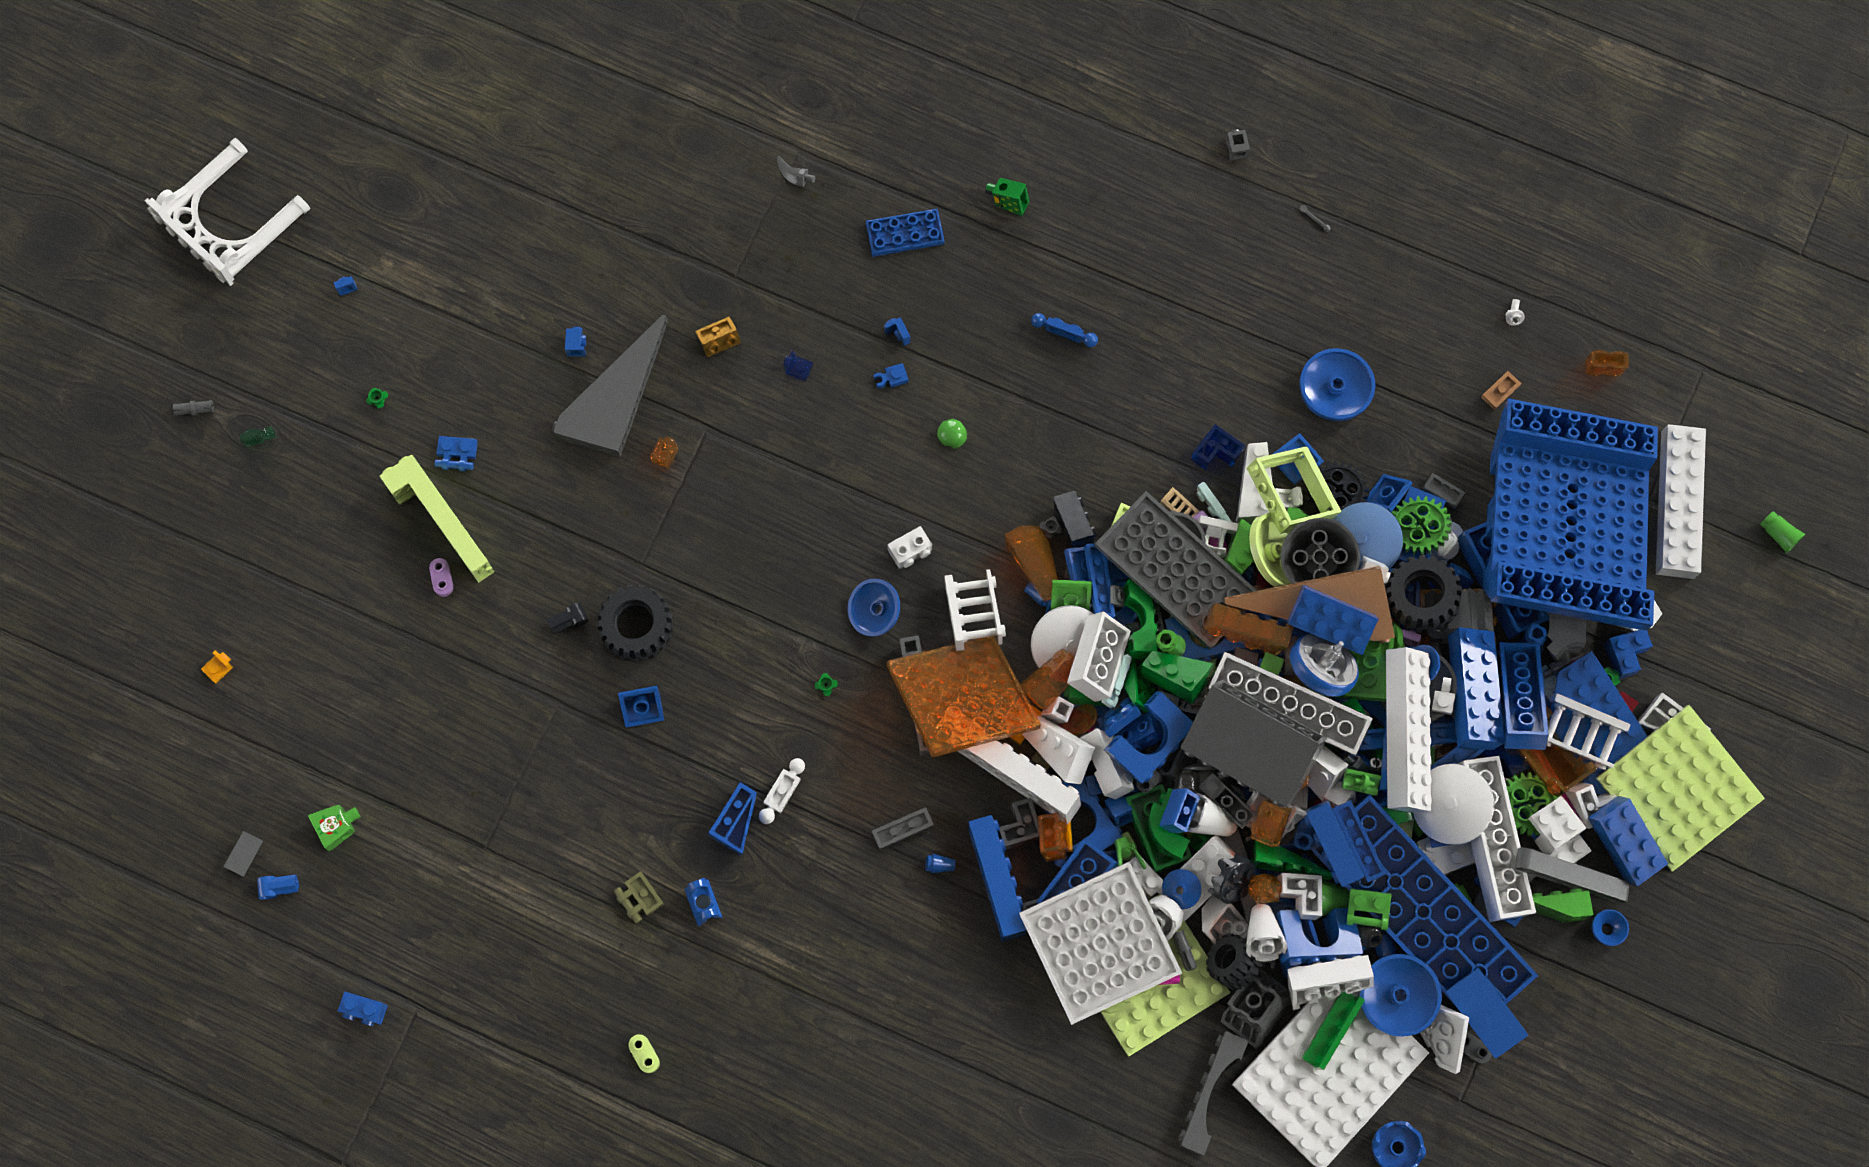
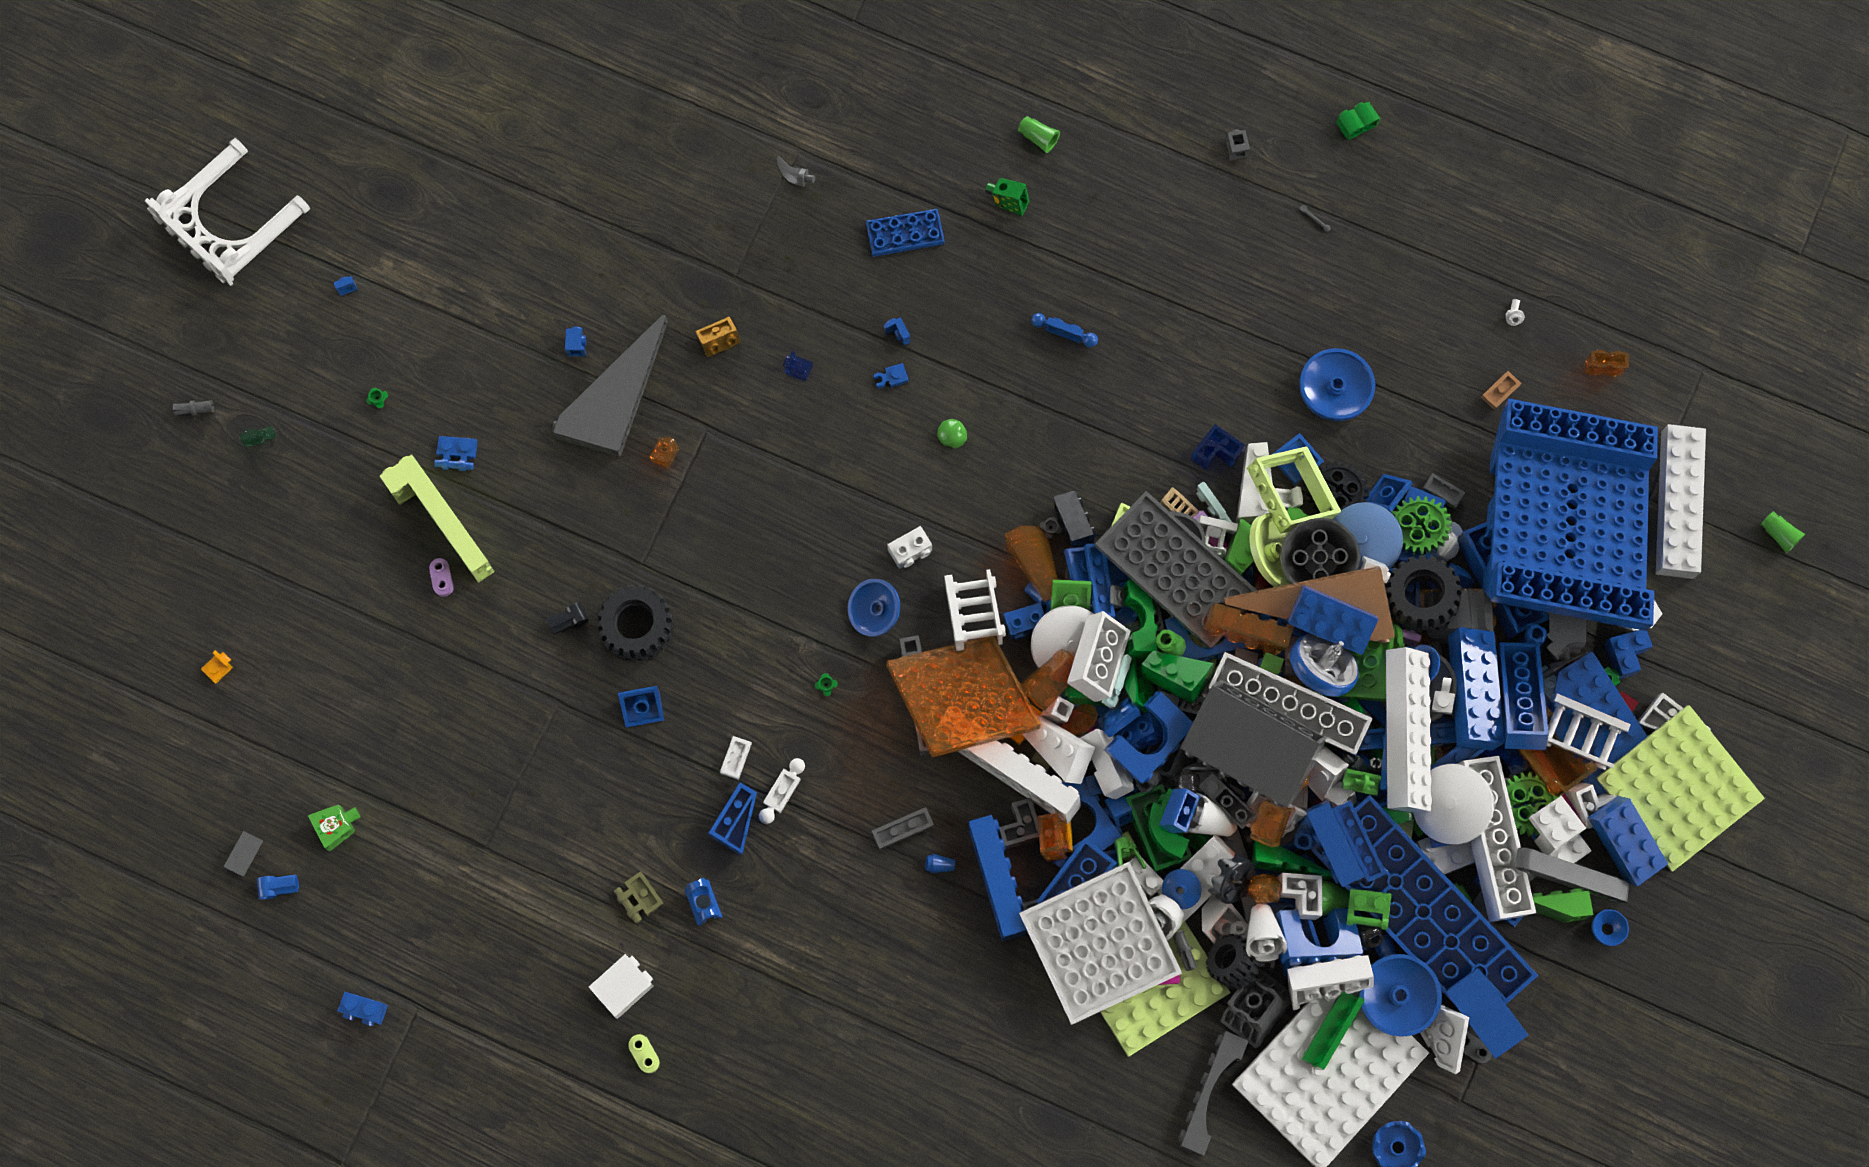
none -> white brick [589,954,653,1019]
none -> white plate [720,736,752,780]
none -> blue brick [1003,603,1044,640]
none -> bright green plant [1018,116,1060,153]
none -> green brick [1336,102,1380,140]

